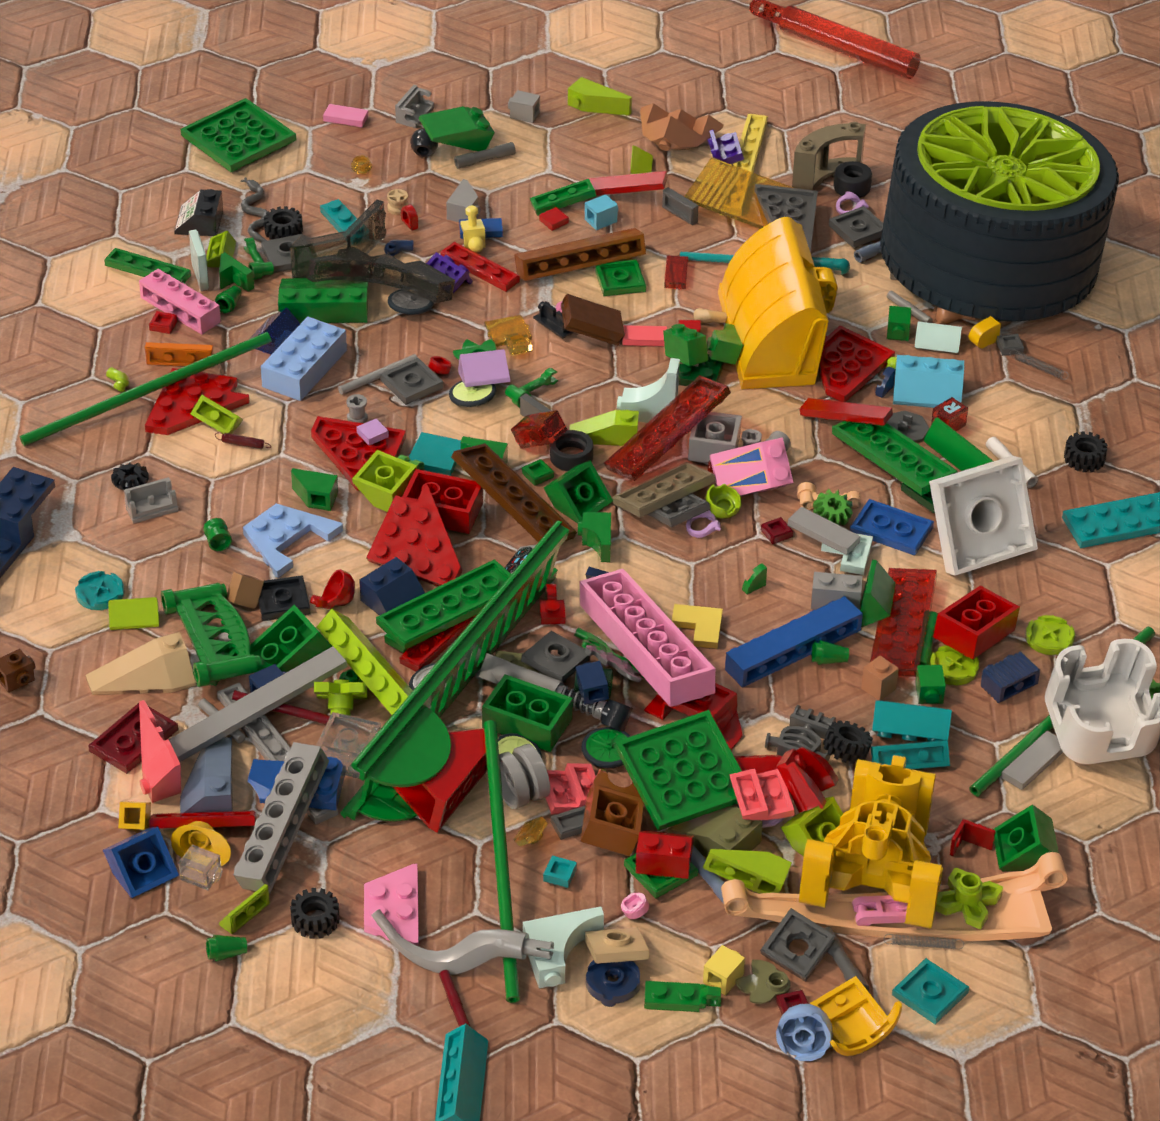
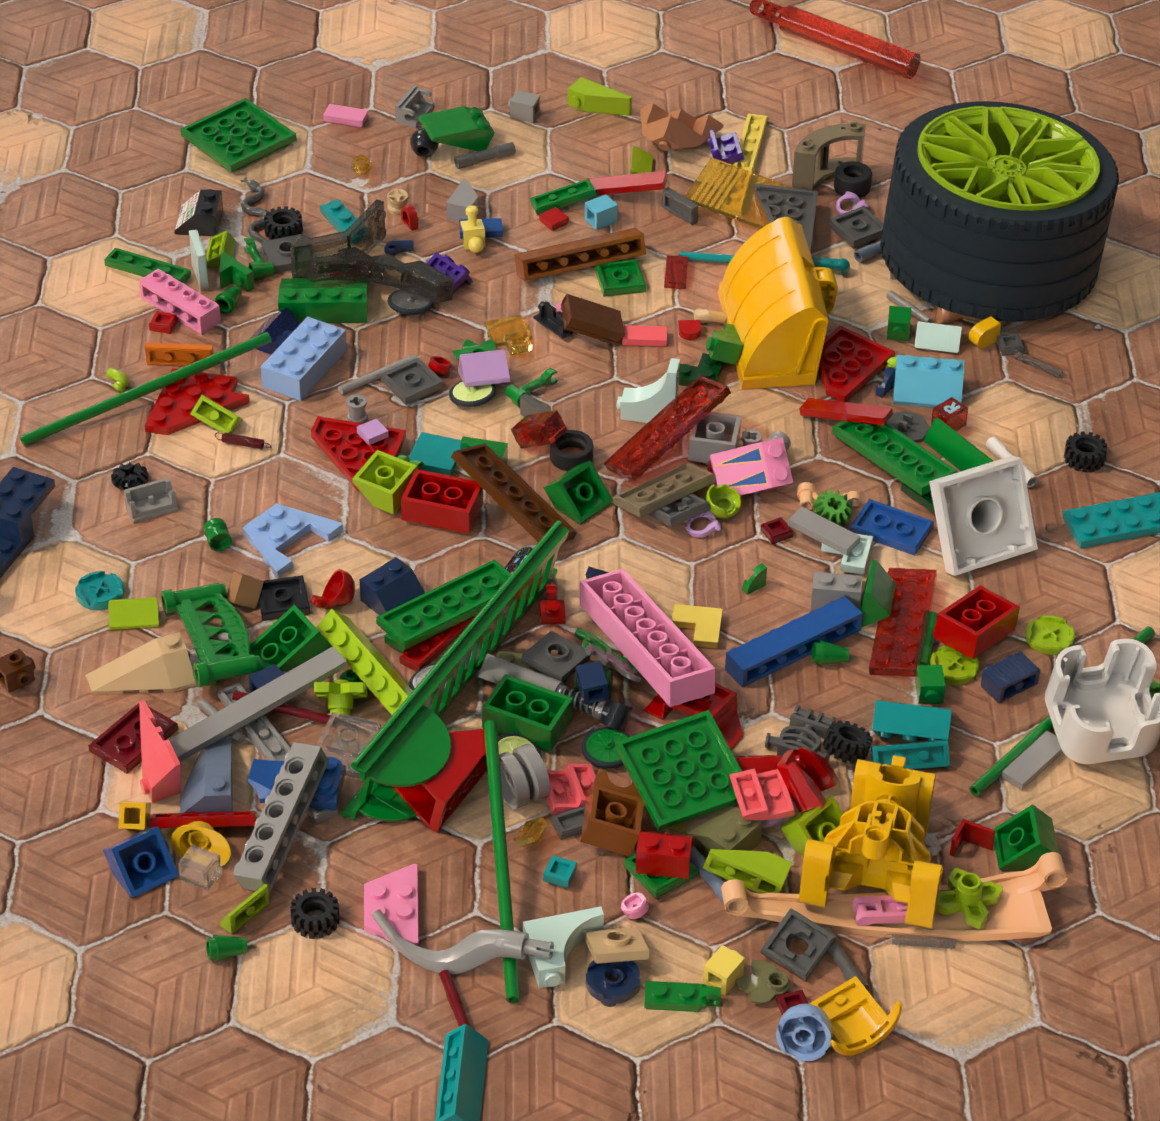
green slope [291,468,338,511] -> none
red wing [366,485,463,586] -> none
red tile [440,242,520,292] -> none
green tile [522,459,554,486] -> none
lime slope [569,410,639,447] -> none
green arch [578,512,611,562] -> none
green brick [663,324,708,366] -> none
nougat brick [861,656,899,701] -> none
teal tile [892,958,969,1025] -> none

